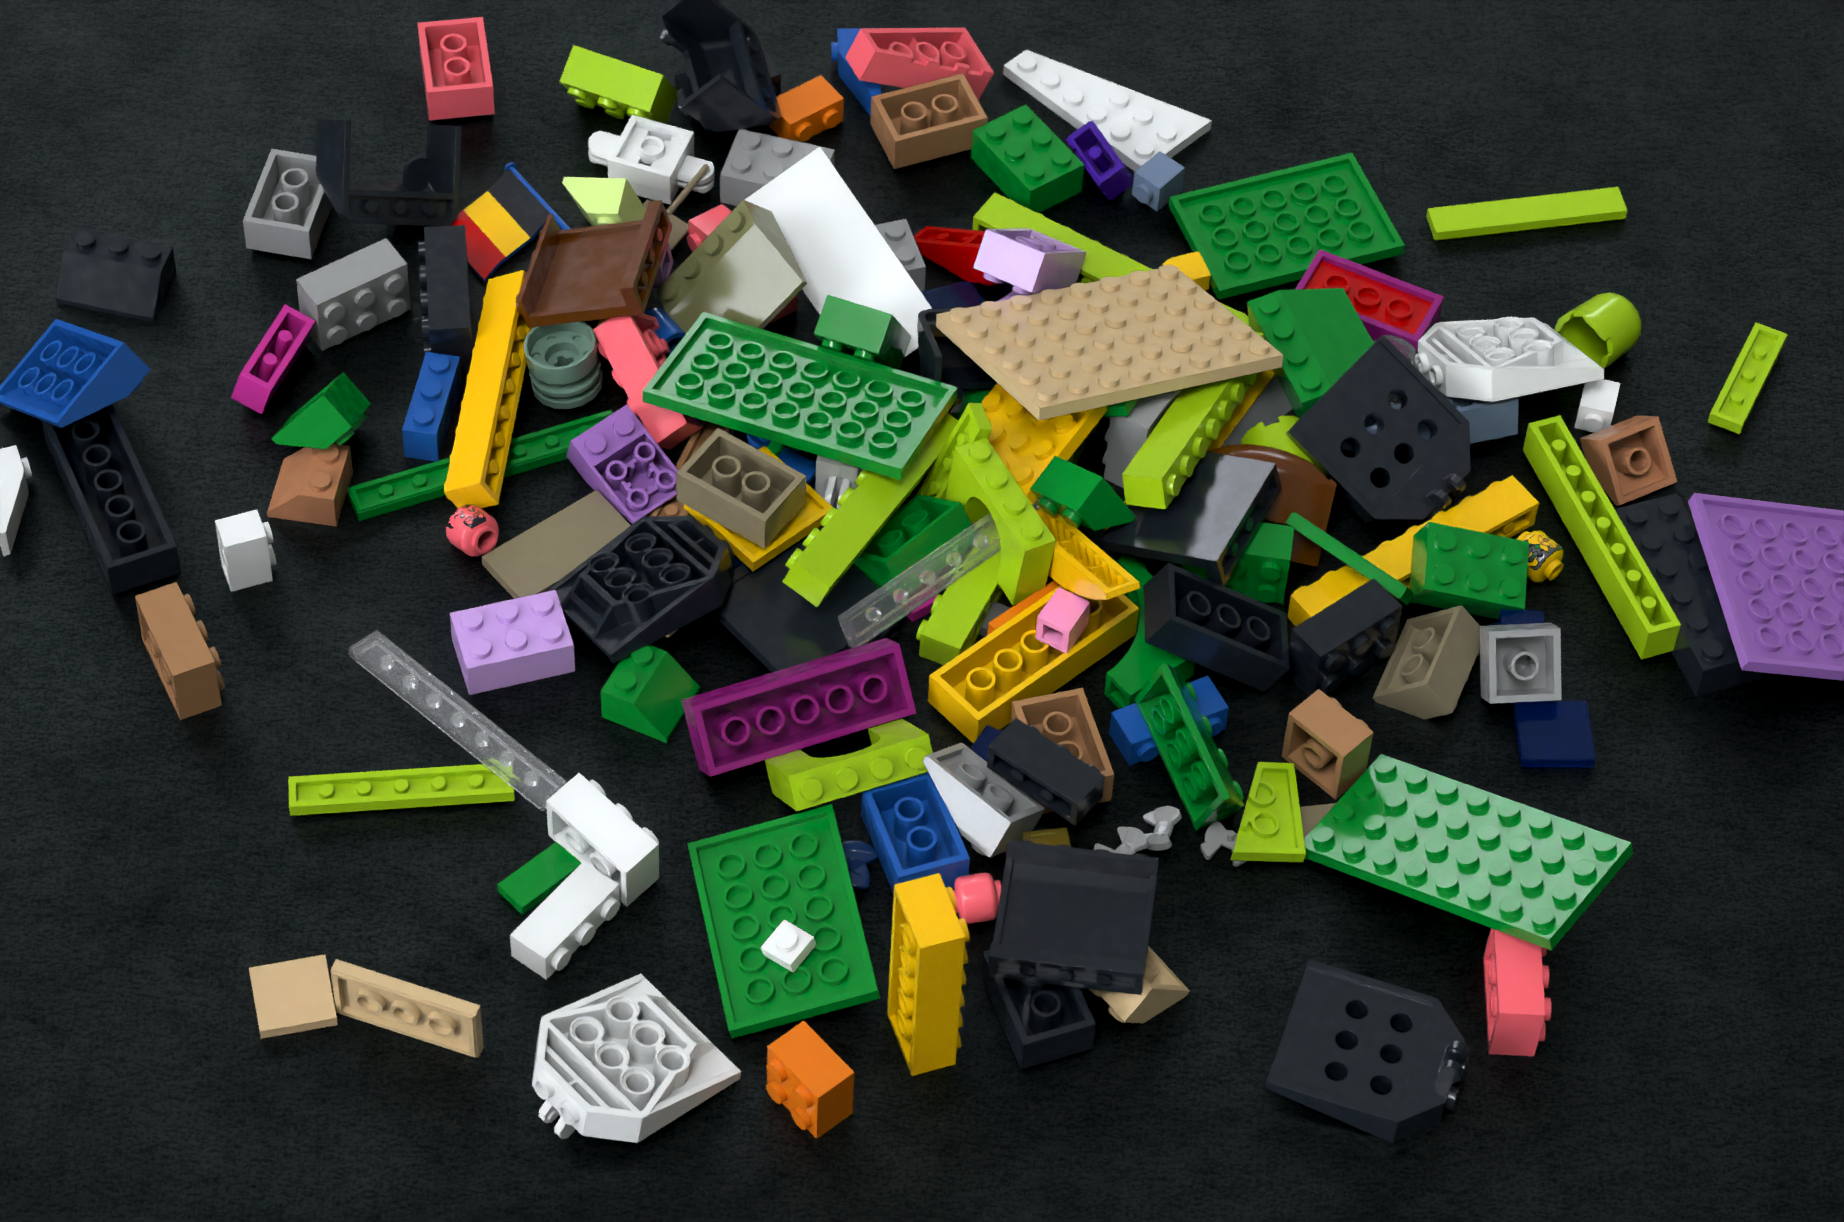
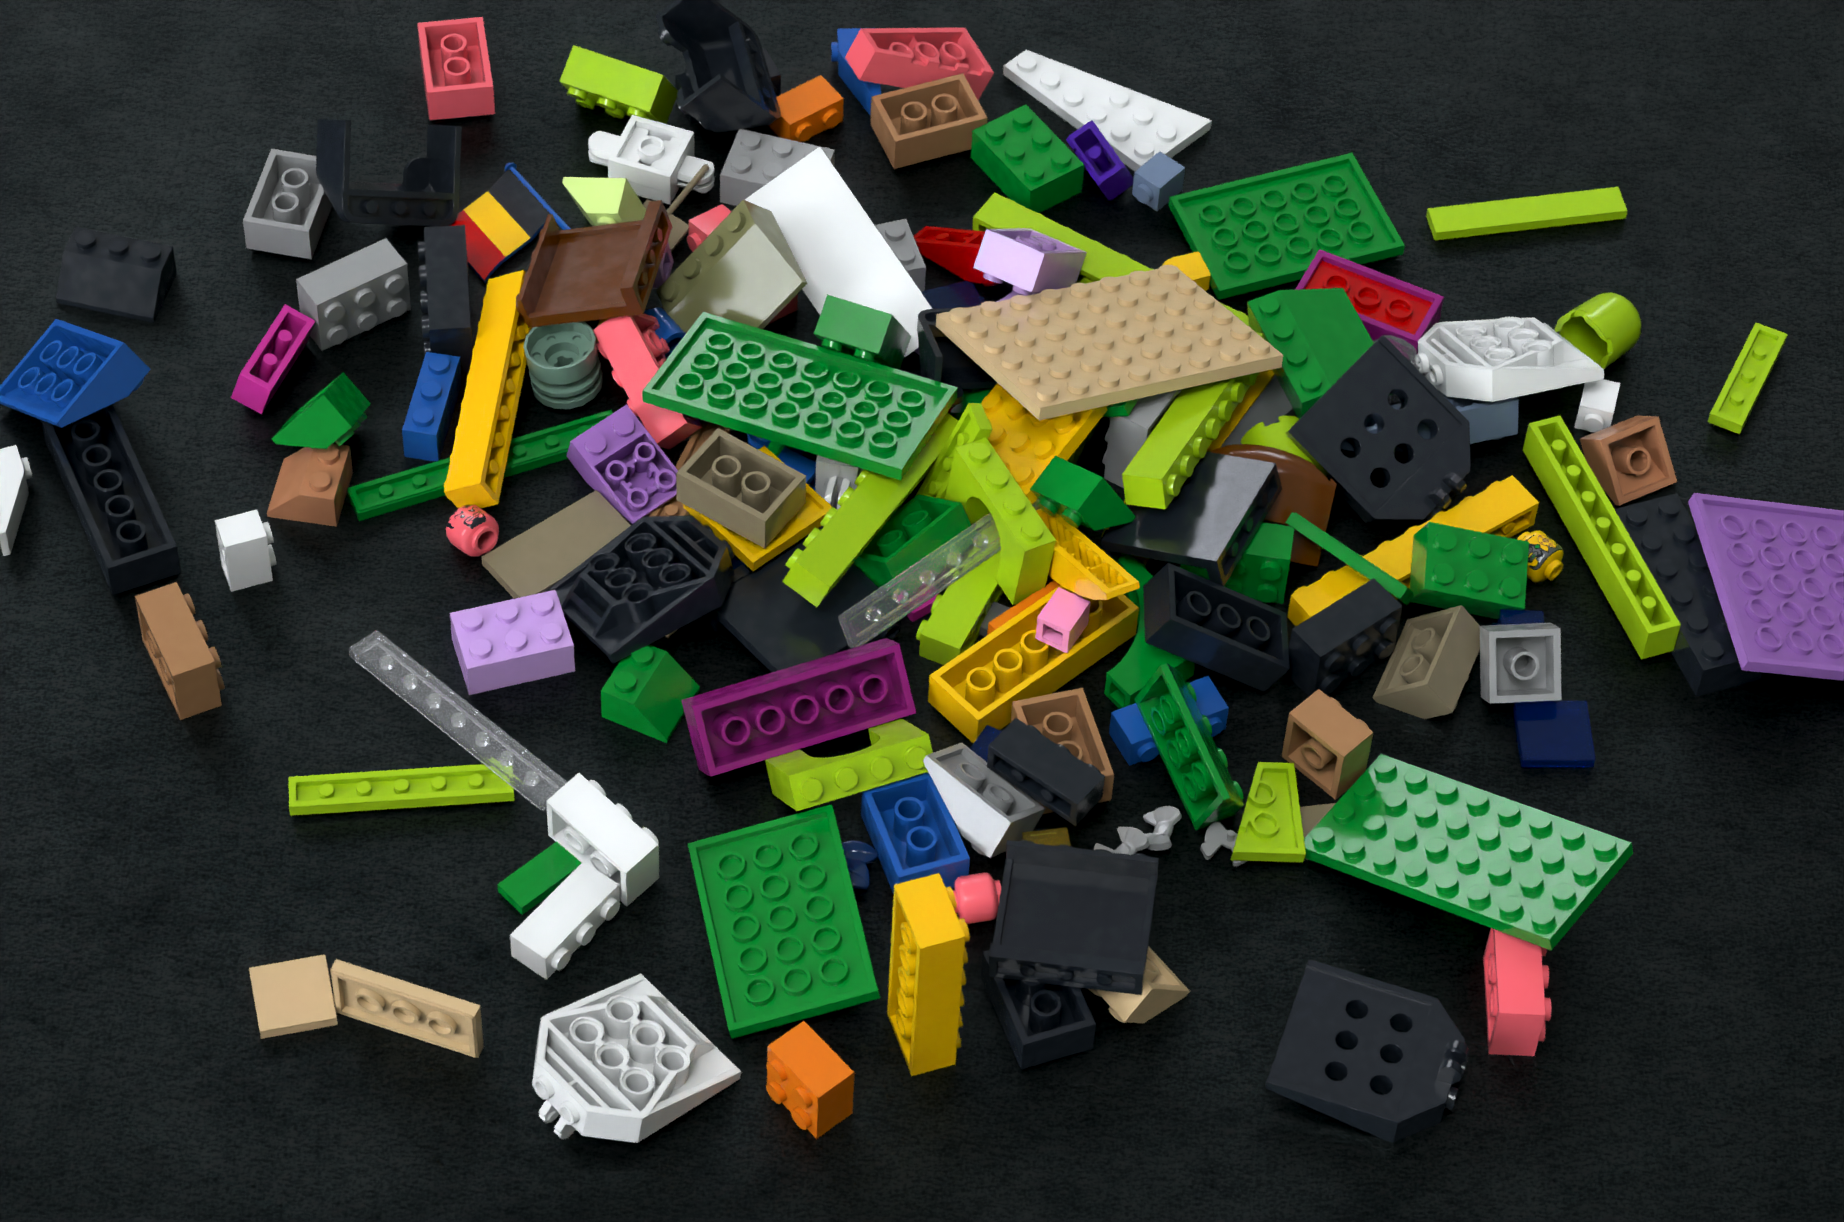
white plate [761,920,816,972] -> none

